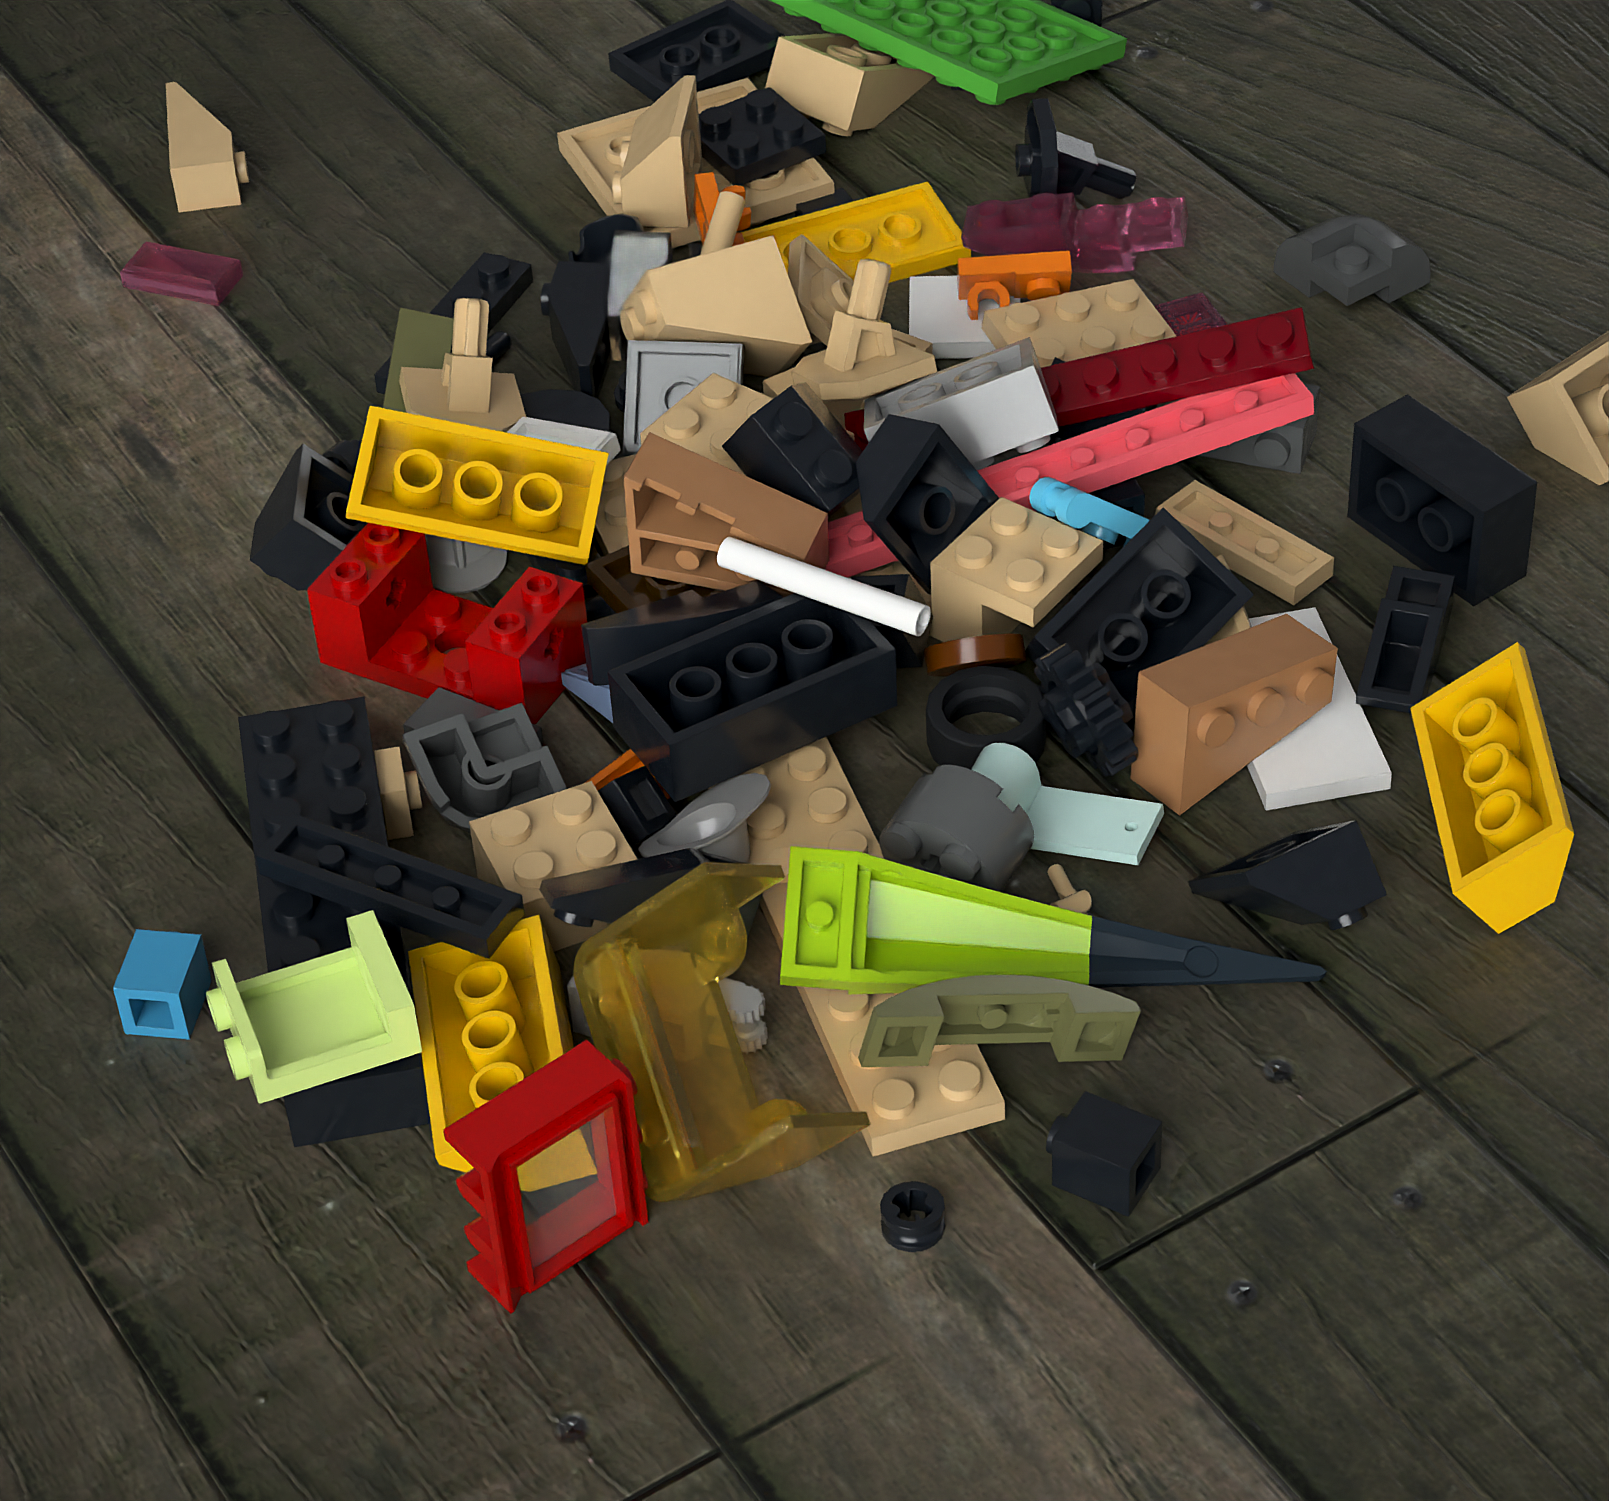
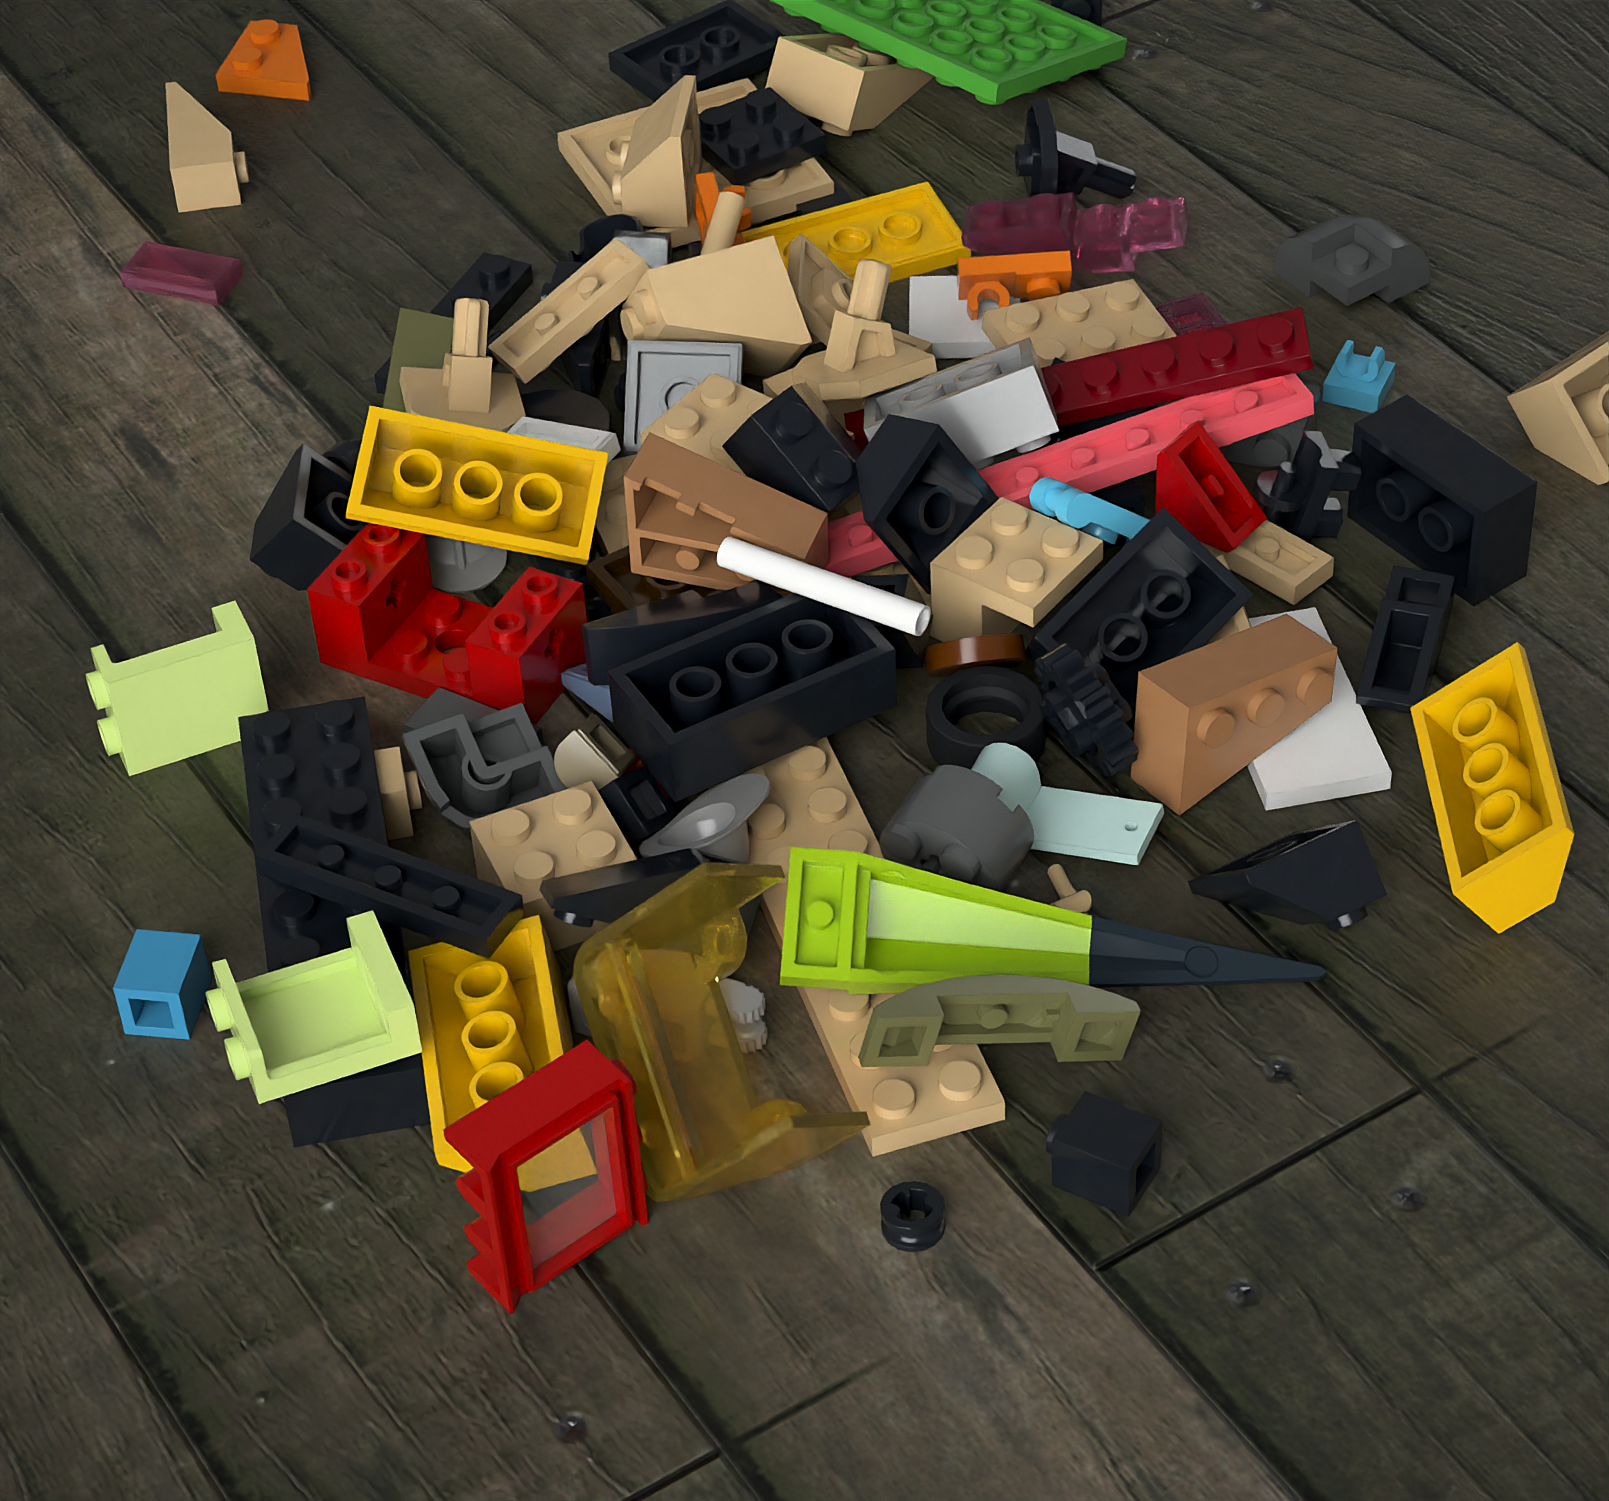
none -> yellowish green panel [86,601,269,776]
none -> orange wing [215,19,312,101]
none -> tan plate [488,238,650,384]
none -> dark tan brick [554,713,635,791]
none -> red slope [1155,420,1267,553]
none -> black hips [1253,431,1362,544]
none -> medium azure tile [1322,340,1396,413]

